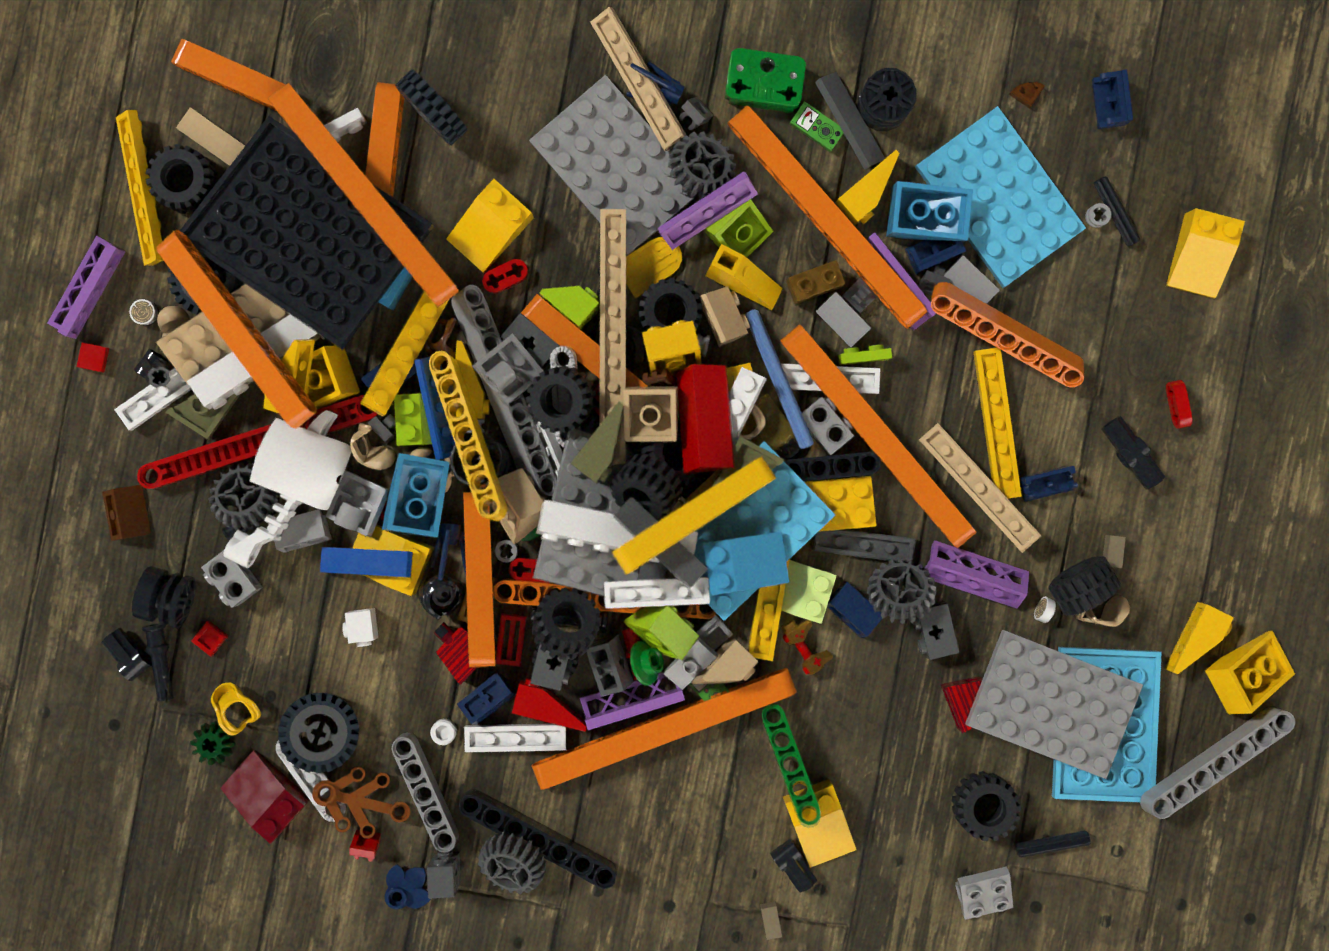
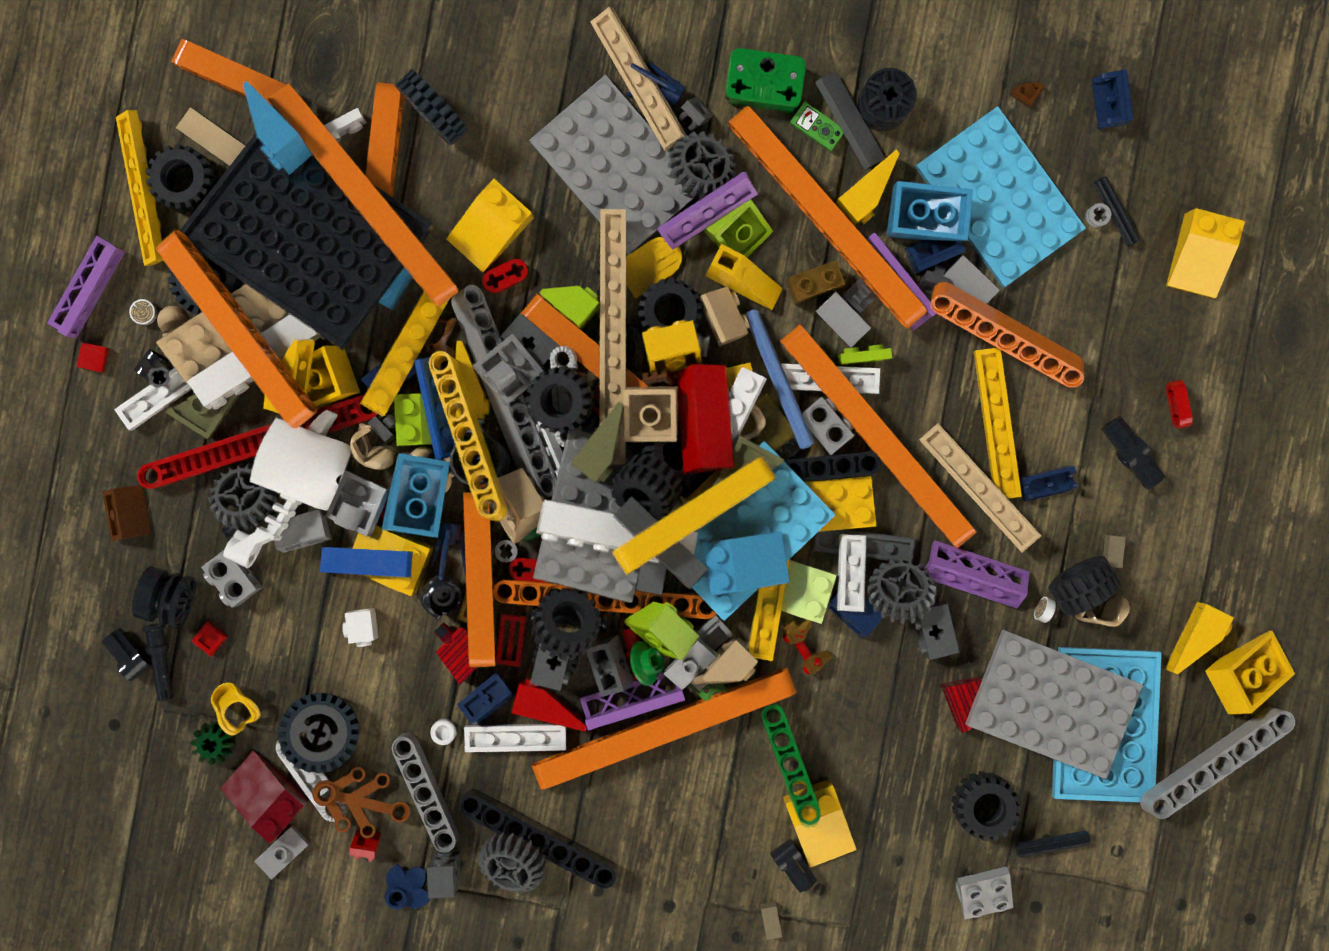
white plate [604,577,710,608] -> none
none -> dark azure slope [243,81,312,175]
none -> light grey plate [254,825,310,880]
none -> white tile [837,534,866,612]

